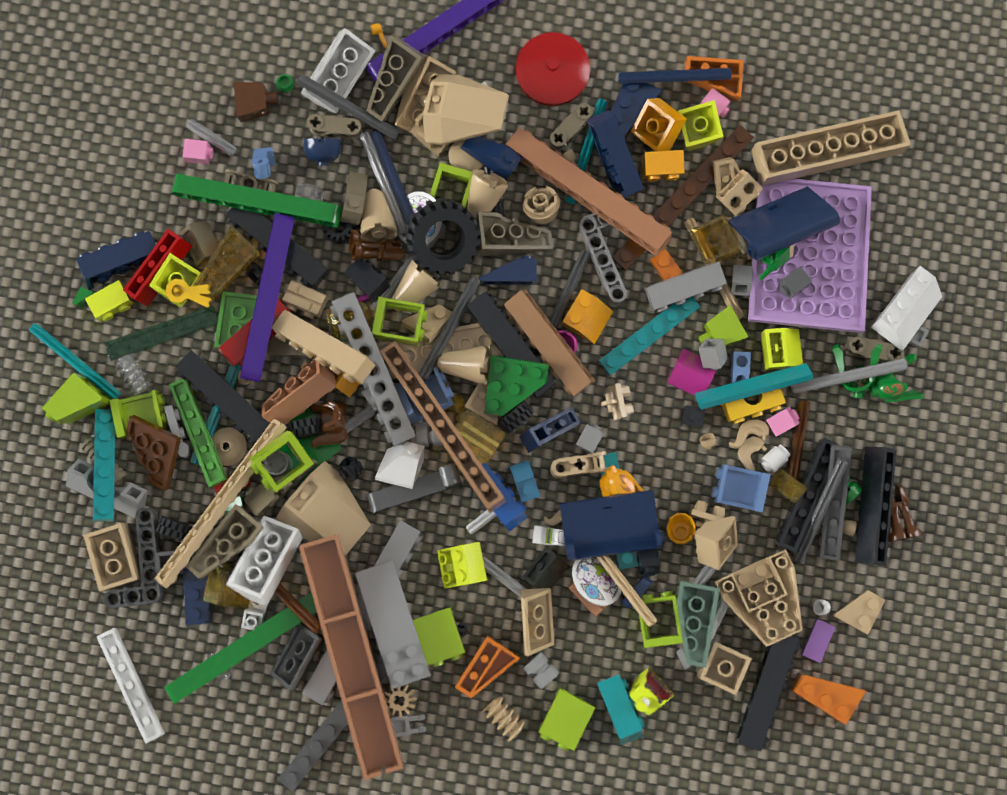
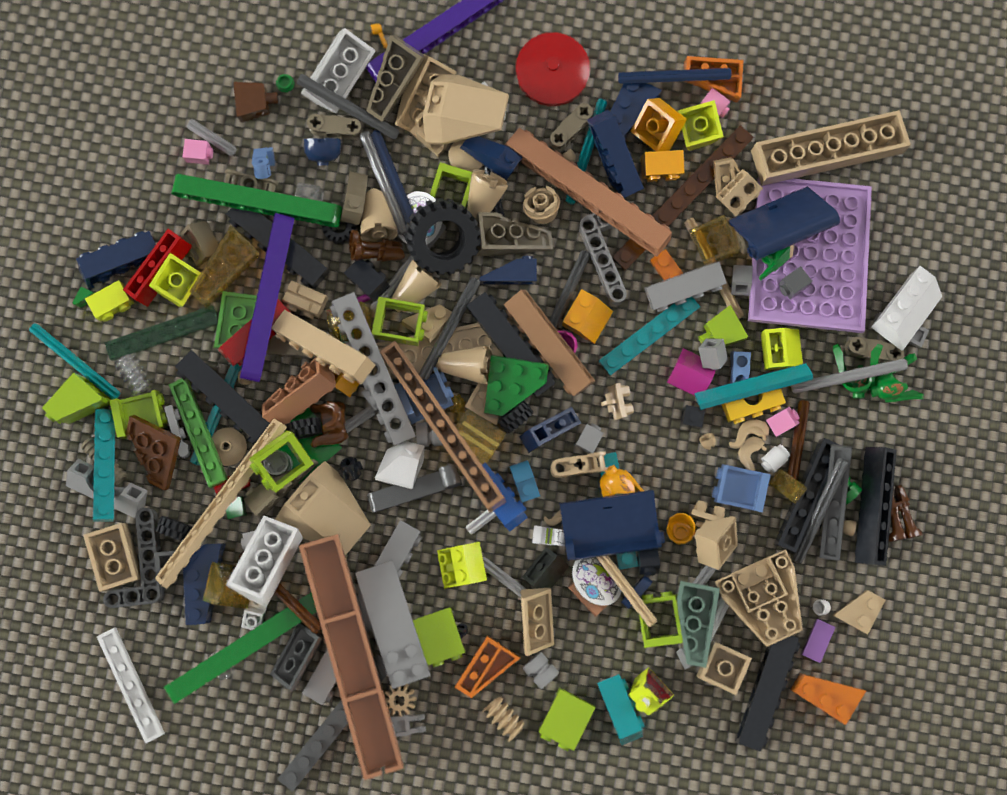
yellow piece [166,279,212,308] -> none
dark tan wedge [186,504,264,579] -> none
black slope [245,261,263,286] -> none

